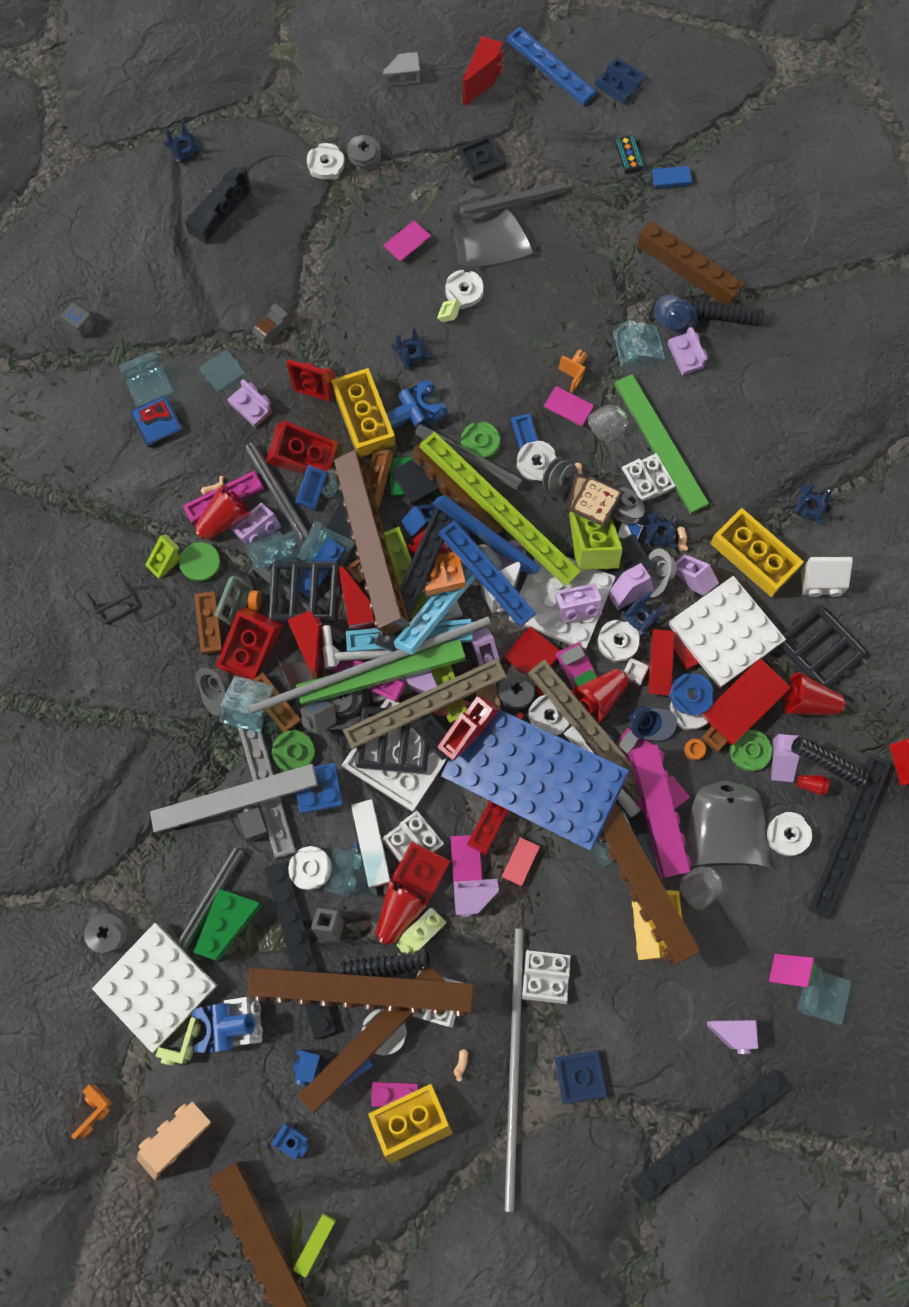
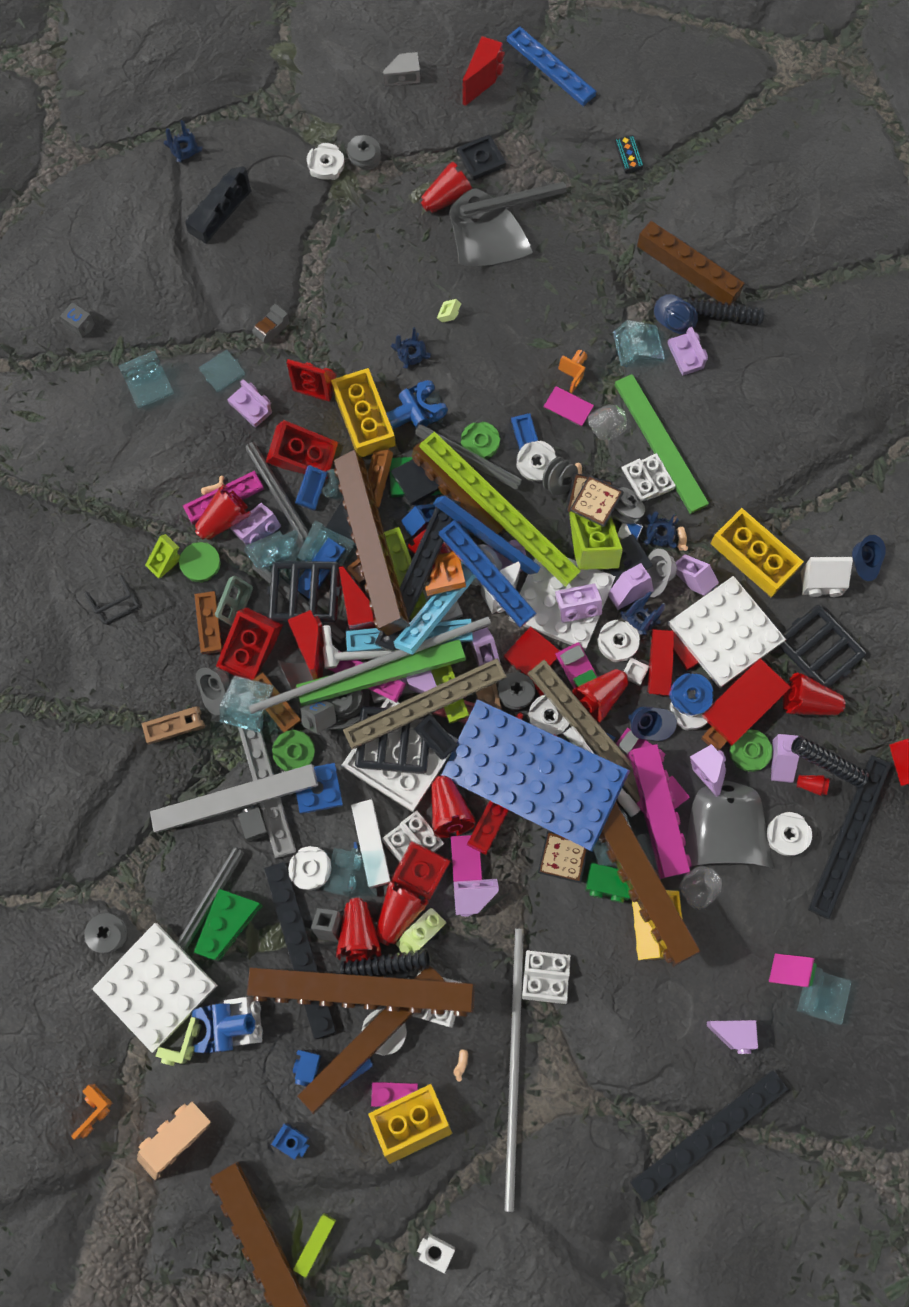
slope [129,395,183,447] -> none
orange tile [248,590,262,611] -> none
dark pink piece [384,221,431,262] -> none
red slope [438,696,499,760] -> none
white plate [445,270,483,309] -> none
coral tile [502,837,540,887] -> none
dark blue tile [554,1050,608,1104] -> none
dark blue slope [594,57,647,104] -> none
blue tile [651,166,692,189] -> none
orange tile [684,739,706,761] -> none
dark blue piece [792,483,832,524] -> none
none -> medium nougat plate [141,707,205,745]
none -> red cone [336,898,381,962]
none -> white brick [417,1234,455,1273]
none -> red cone [420,162,472,213]
none -> red cone [432,775,475,838]
none -> tan piece [538,831,588,883]
none -> green brick [585,863,630,903]
none -> lavender slope [690,744,726,797]
none -> dark blue piece [852,535,886,581]

